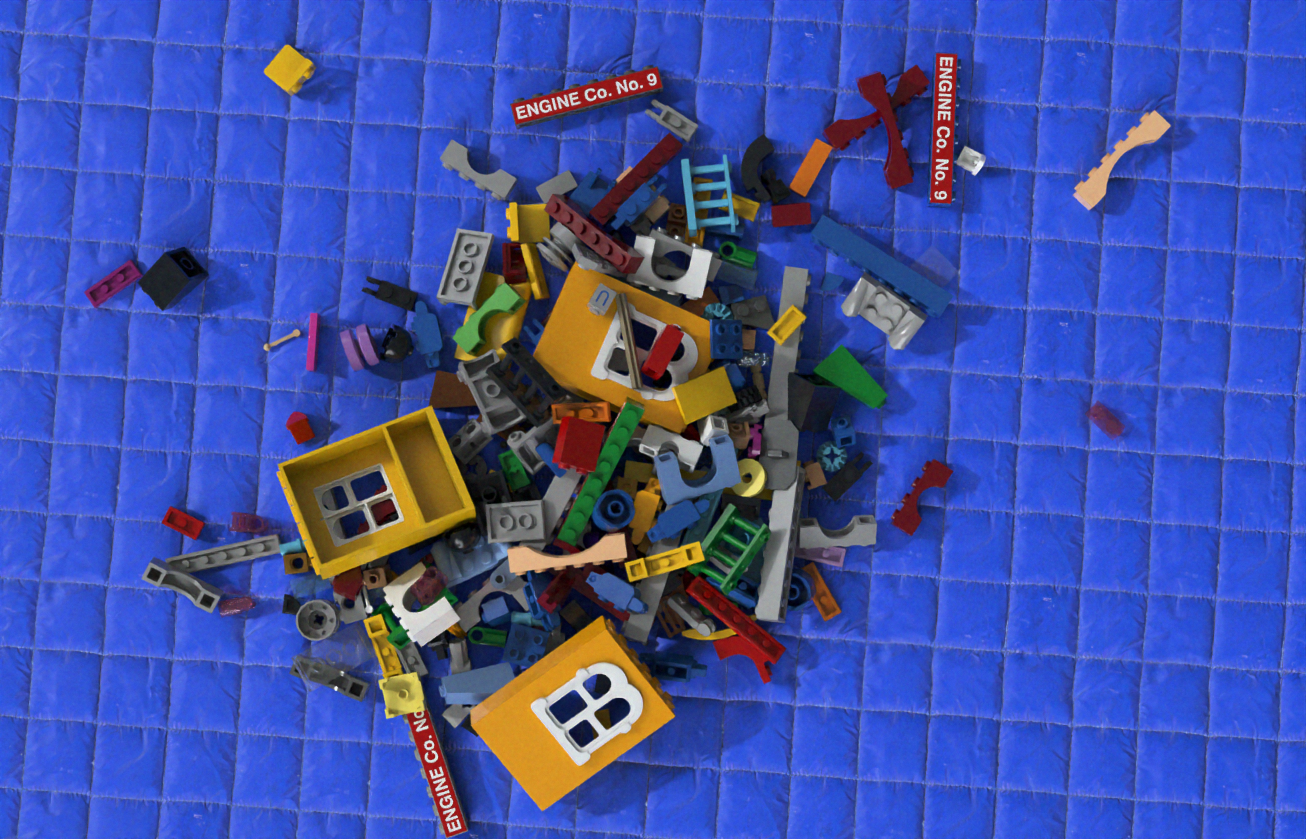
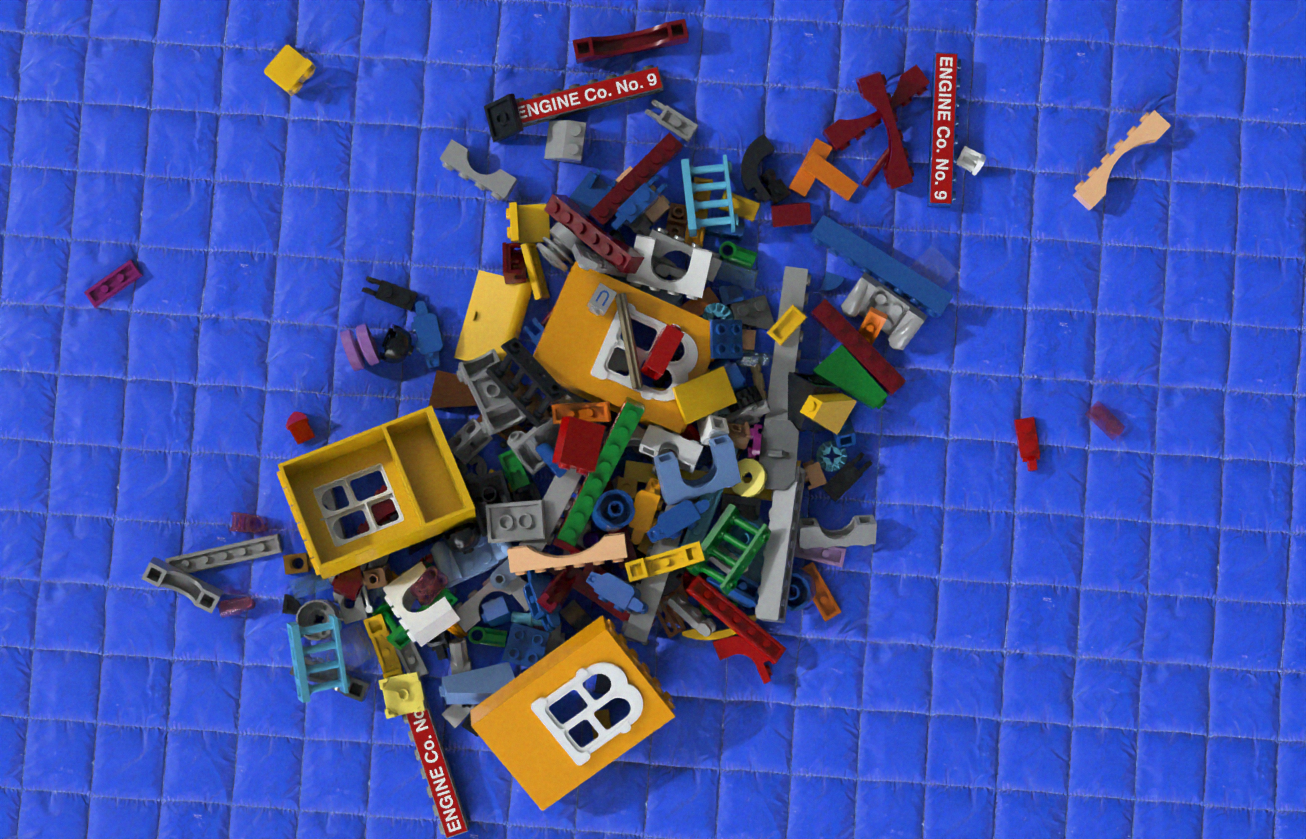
black slope [137,247,209,311] -> none
red plate [162,506,206,540] -> none
tan hinge [263,329,301,351] -> none
medium azure pin [279,538,307,556] -> none
dark pink tile [306,313,321,372] -> none
light grey plate [436,228,495,311] -> none
bright green arch [452,282,526,356] -> none
light grey tile [536,170,578,204] -> none
blue hinge [639,651,707,683] -> none
dark red arch [890,459,953,536] -> none
none -> medium azure fence [286,614,350,703]
none -> black tile [484,94,523,142]
none -> light grey slope [544,120,587,164]
none -> dark red arch [572,19,689,64]
none -> yellow slope [800,393,857,435]
none -> orange tile [802,151,859,201]
none -> dark red arch [810,299,906,396]
none -> orange plate [858,307,888,345]
none -> dark red bar [861,147,888,188]
none -> red hinge [1014,417,1040,471]

